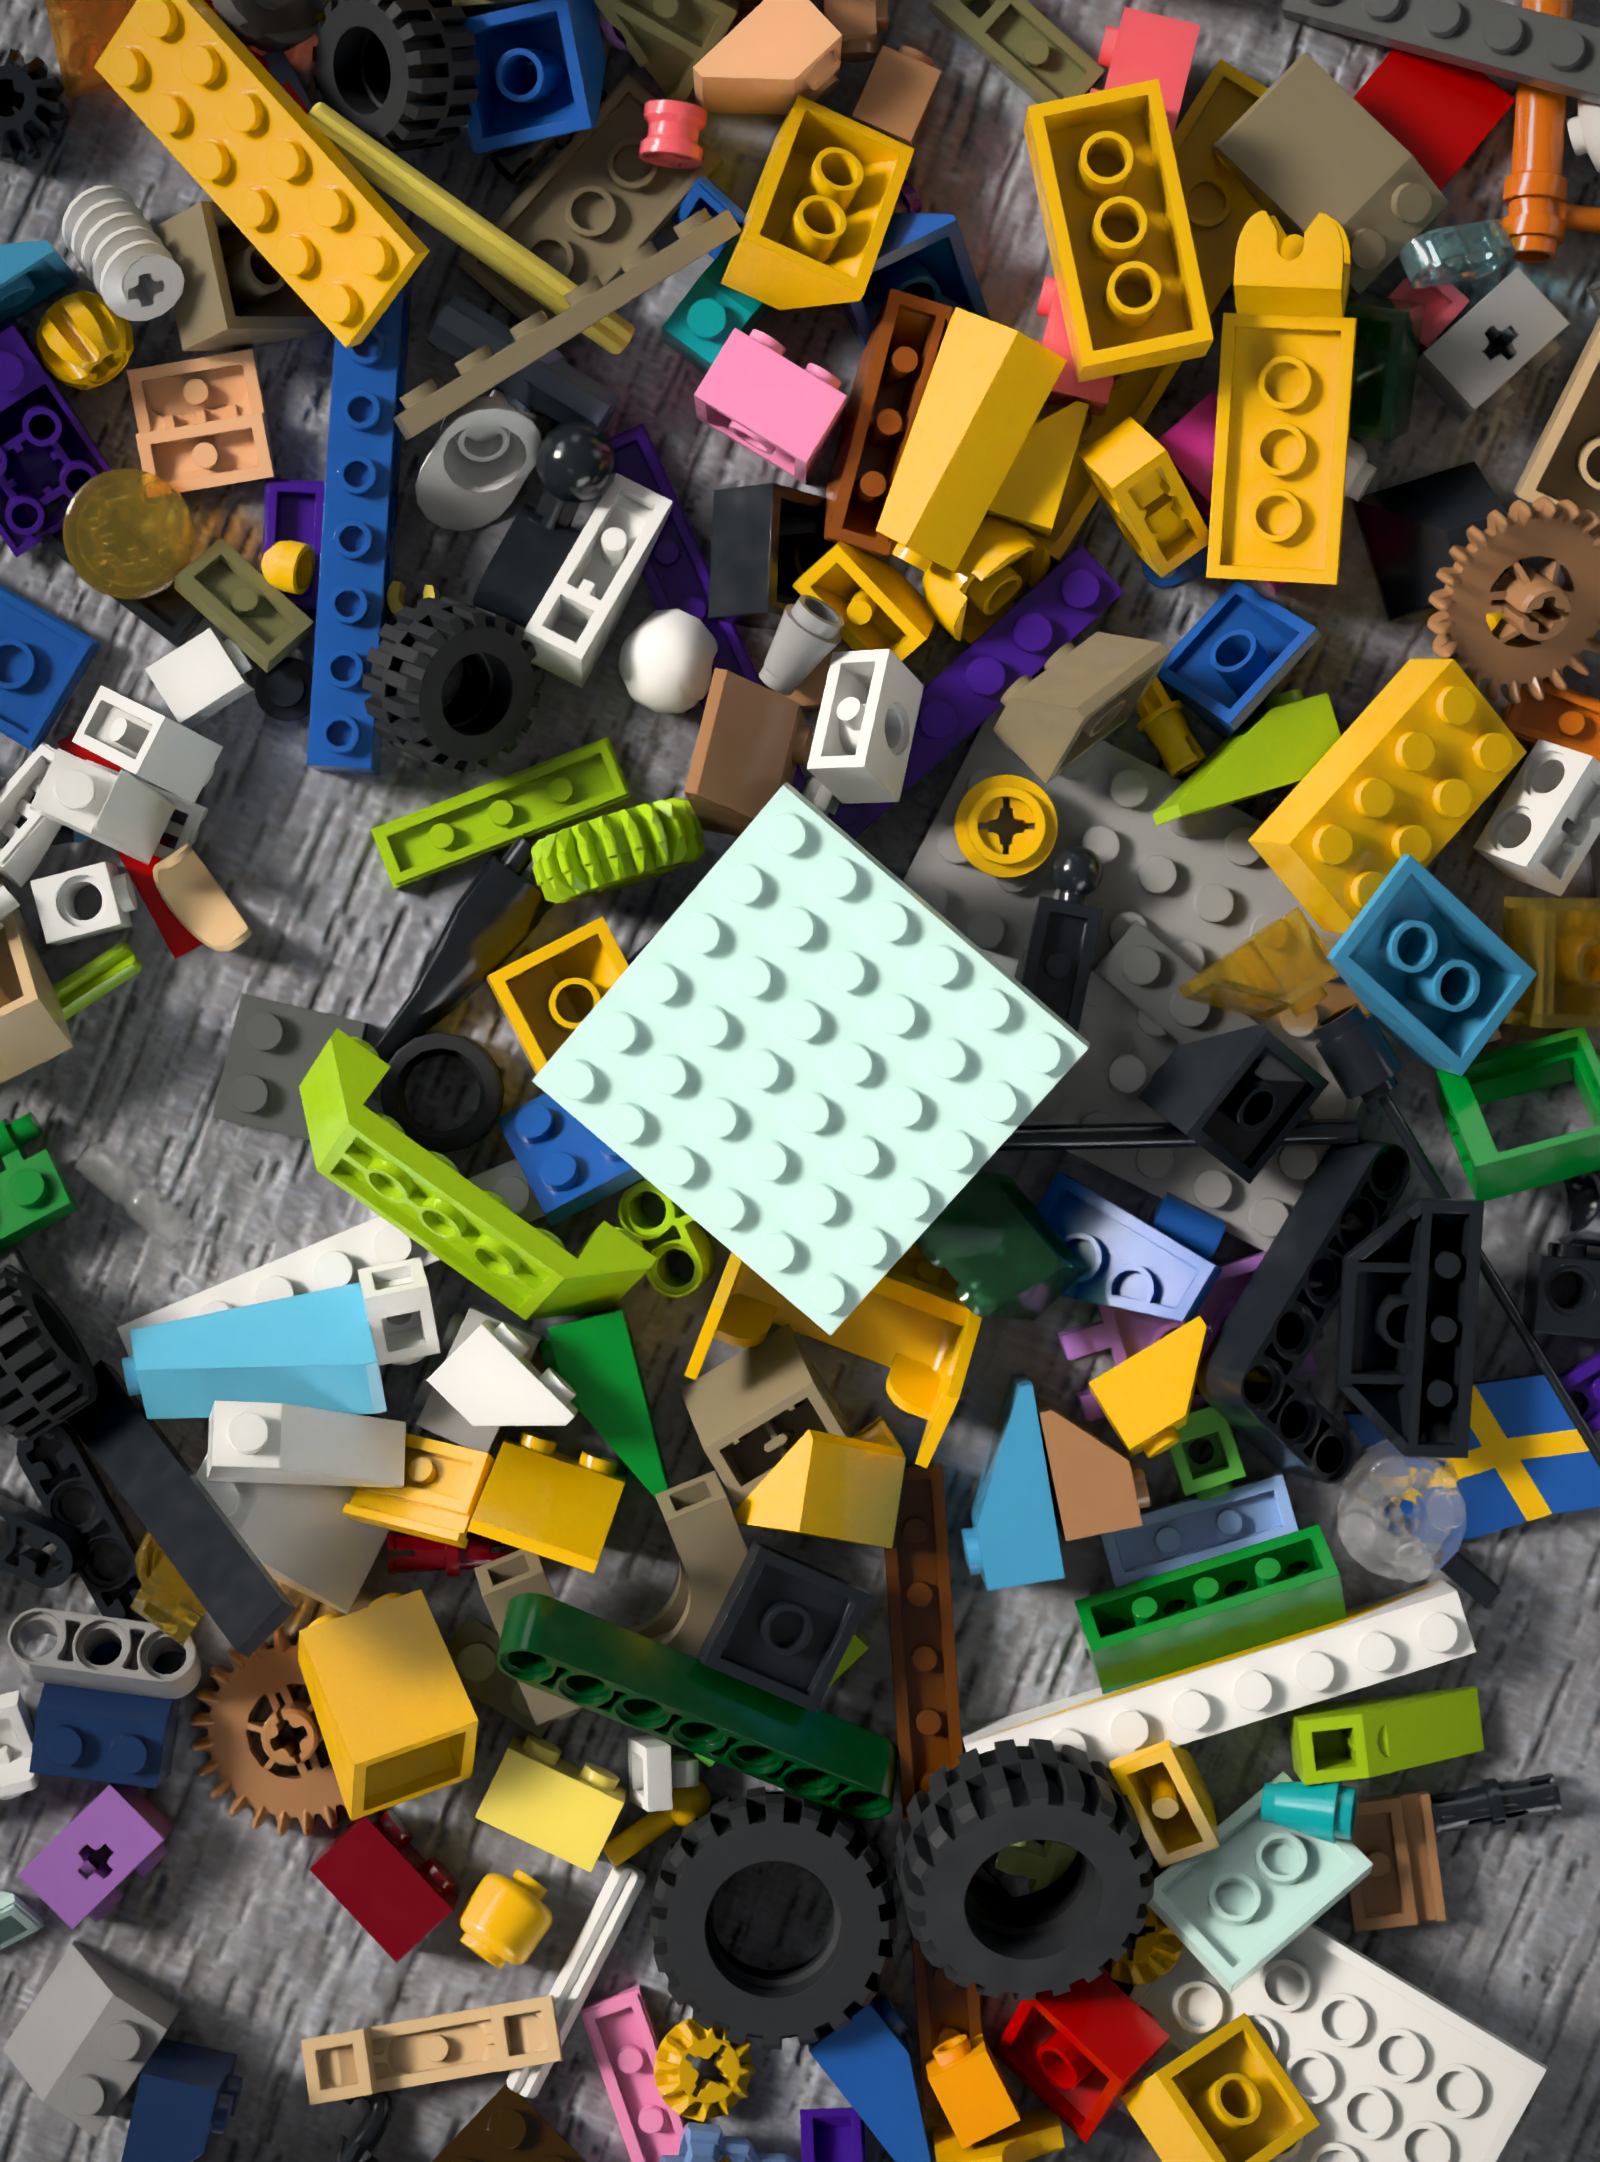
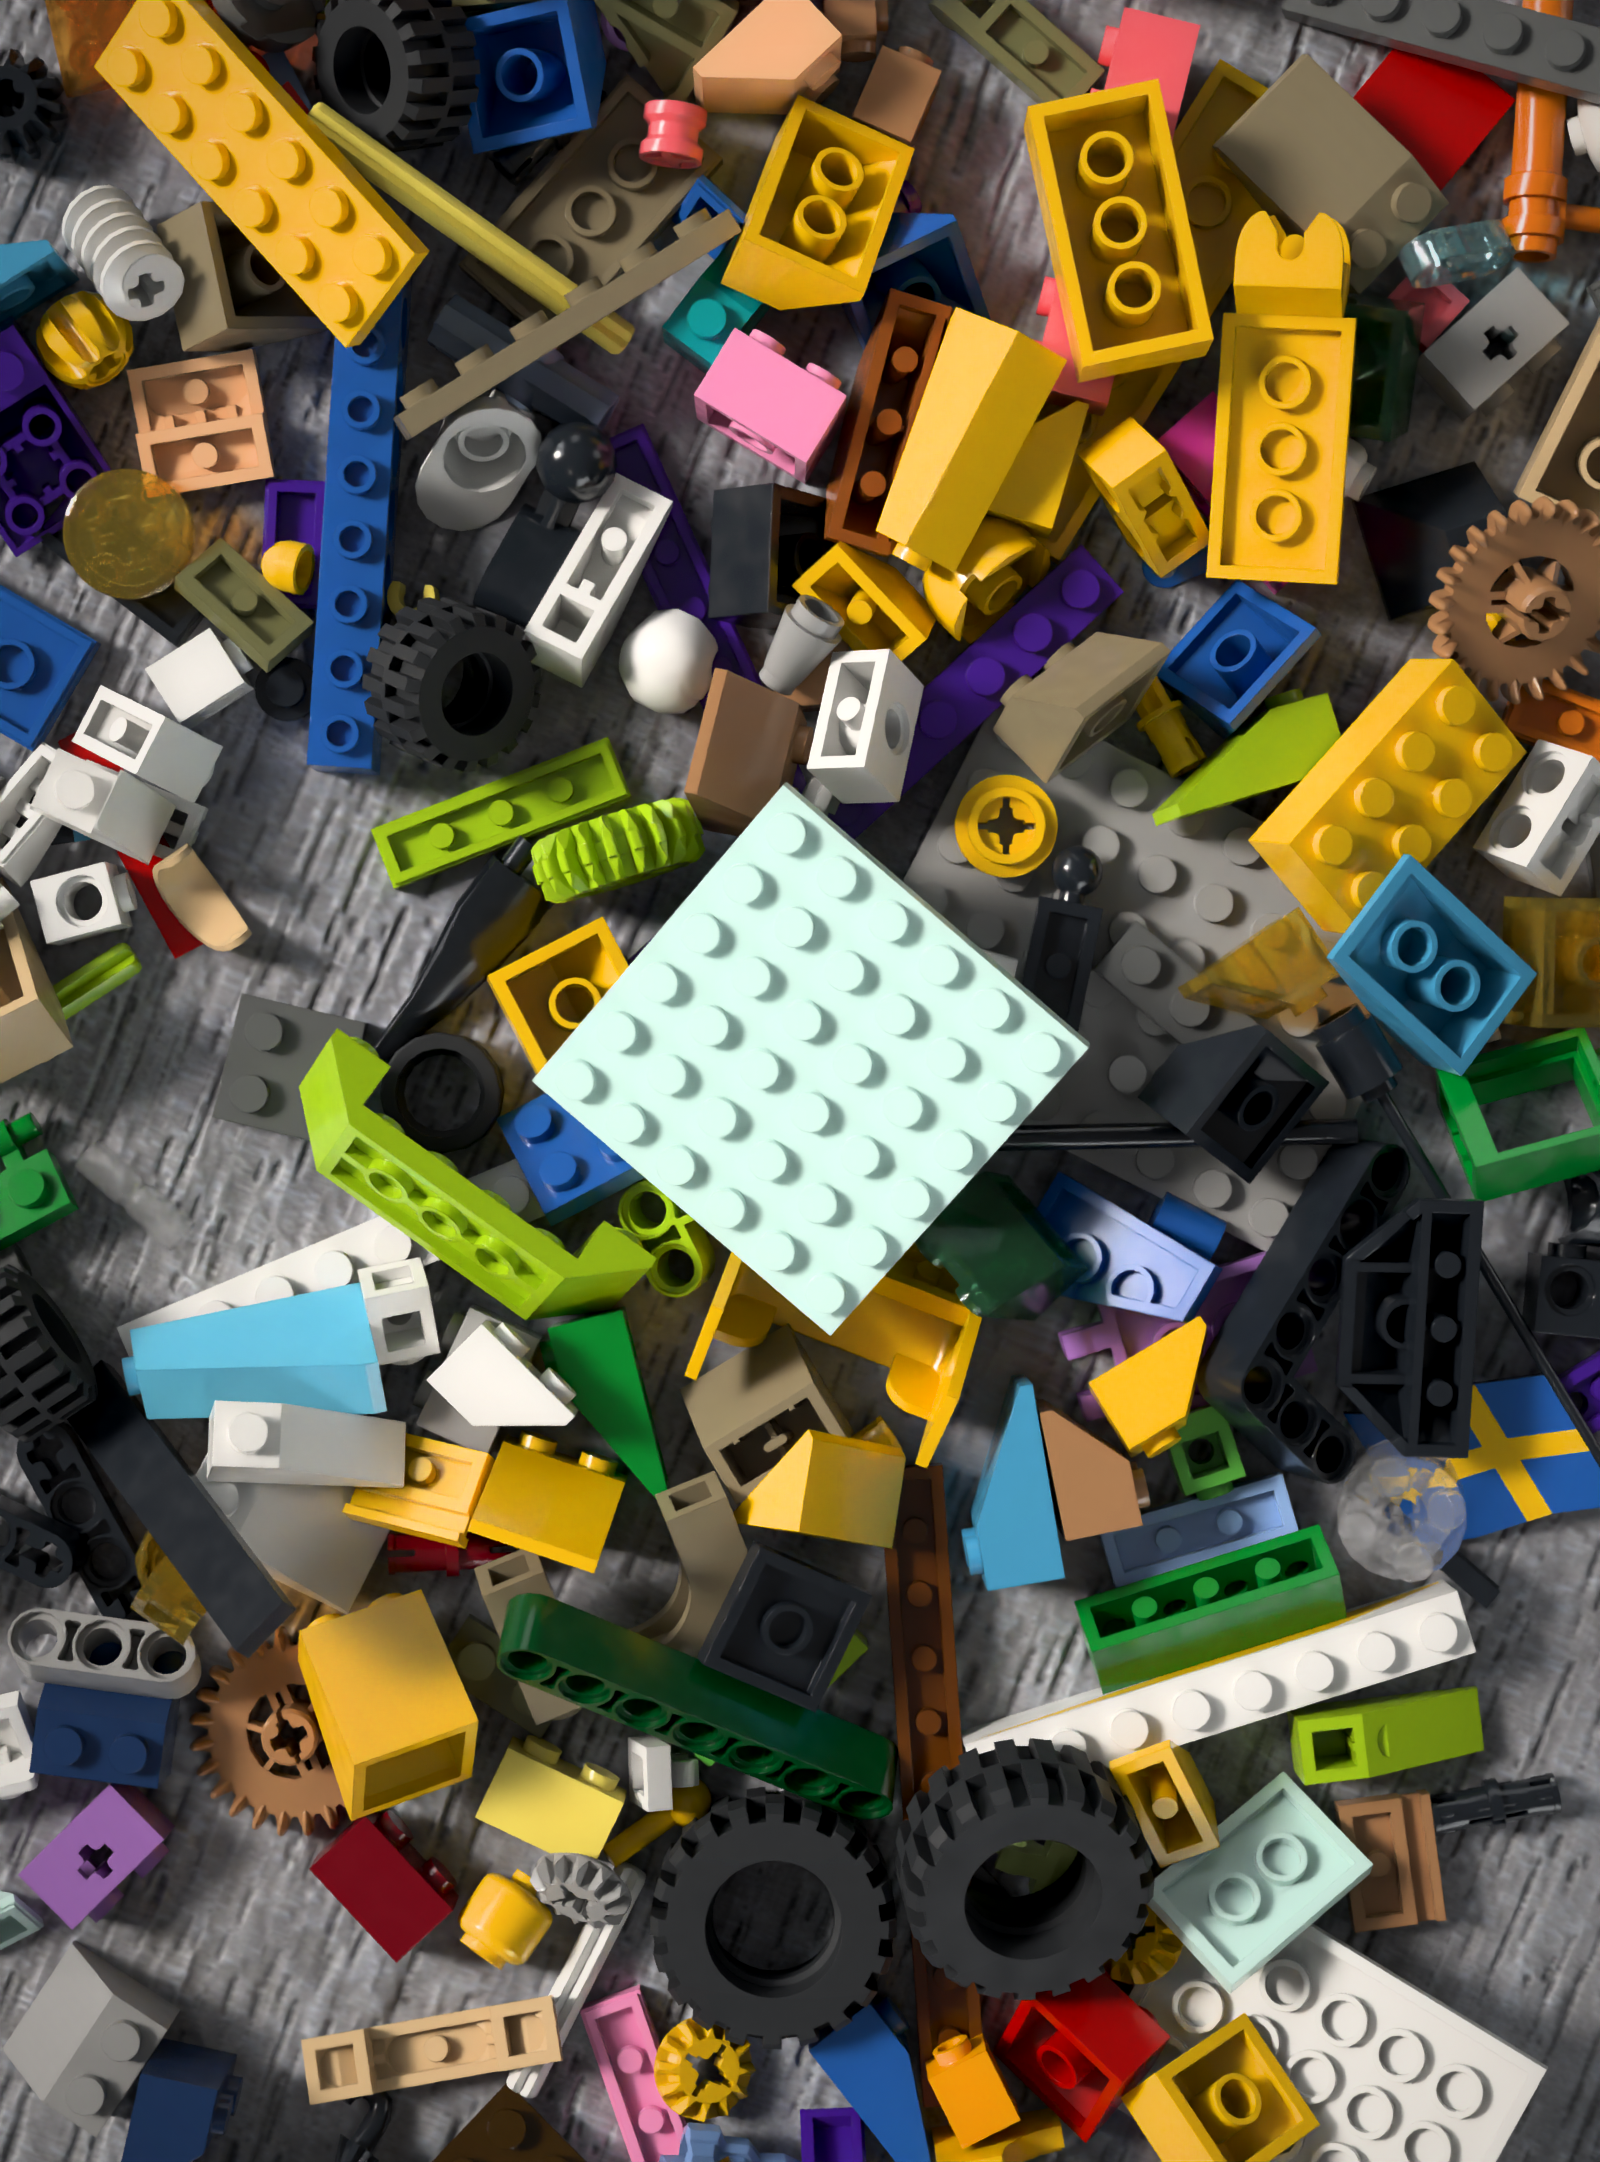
teal cone [1261,1781,1358,1844] -> none
none -> light grey gear [529,1853,632,1928]

